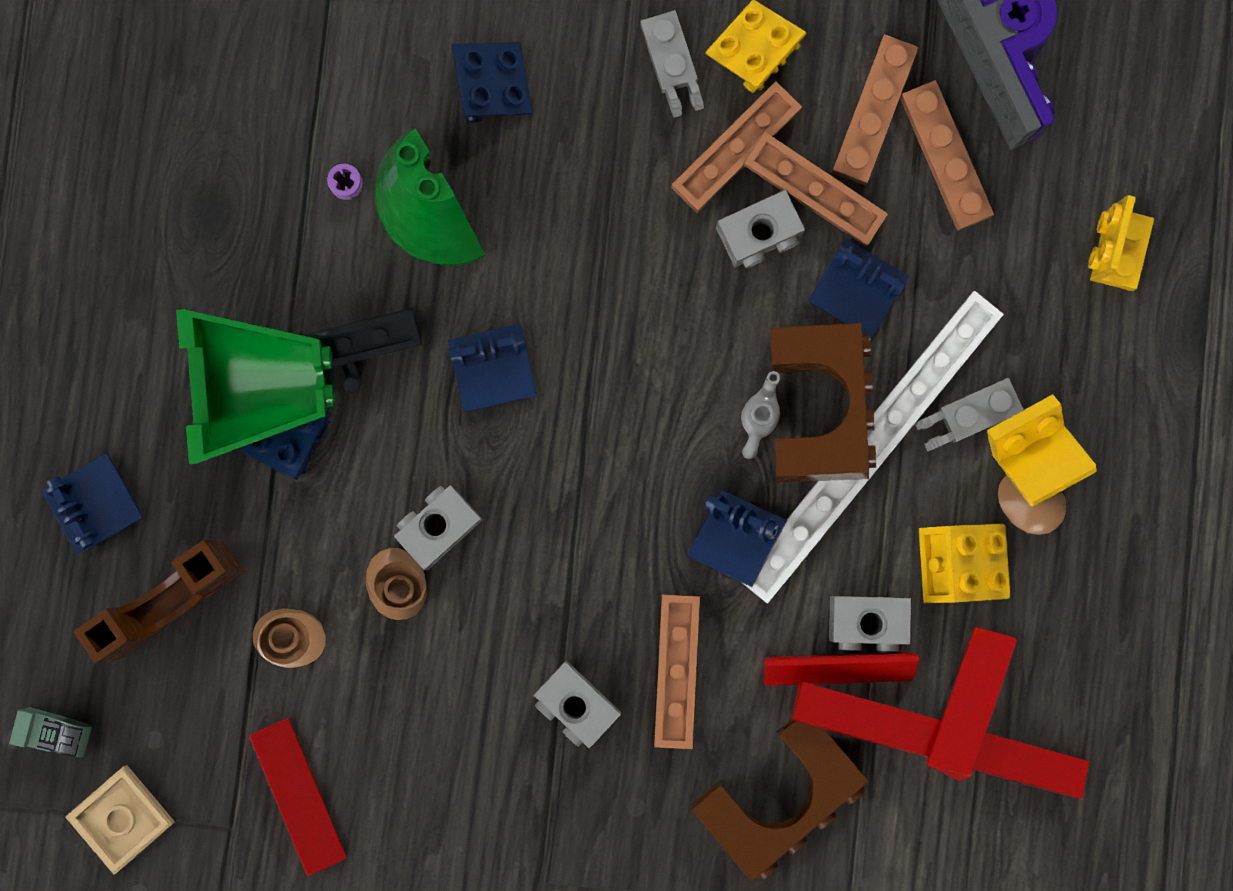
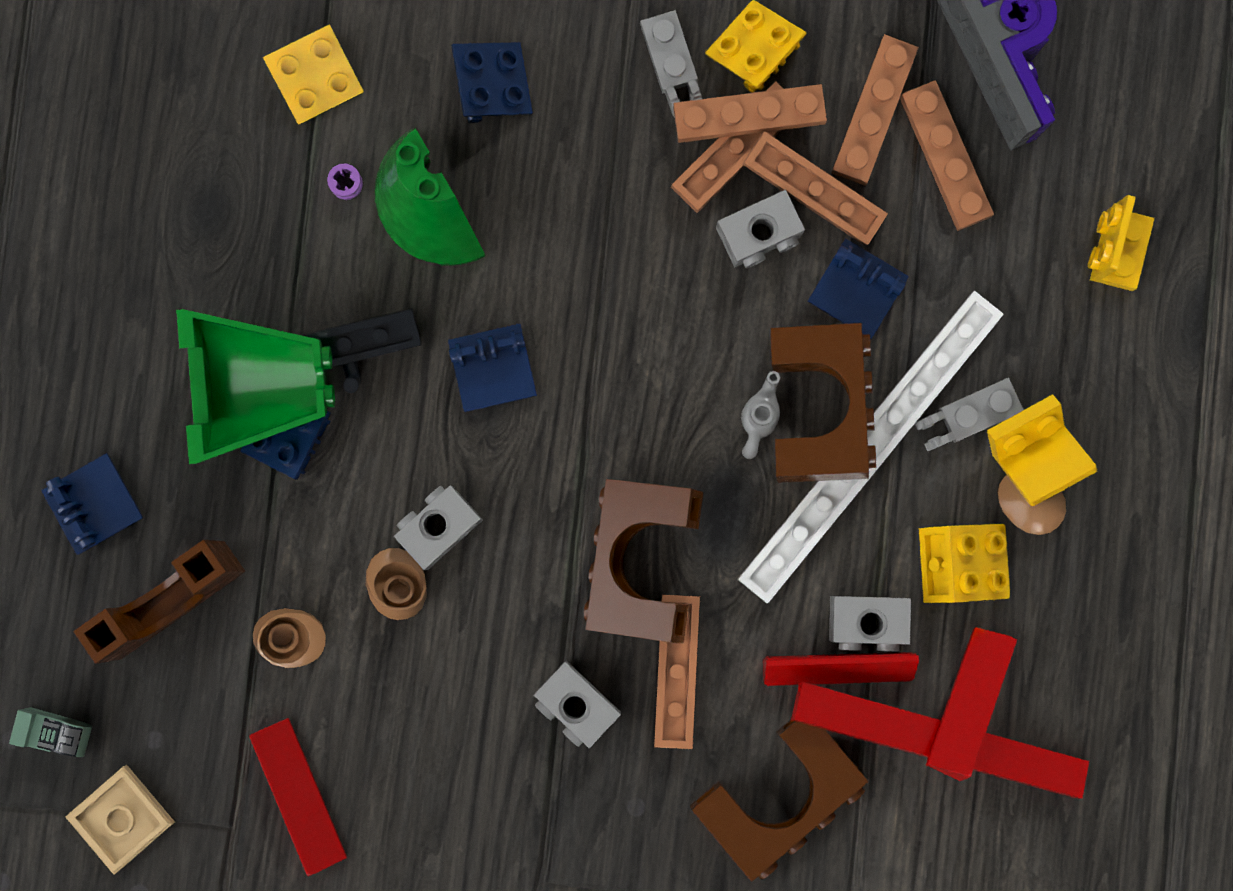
dark blue hinge [687,490,787,587] -> none
none -> yellow hinge [263,24,364,125]
none -> reddish brown arch [584,479,703,643]
none -> nougat plate [673,84,827,143]

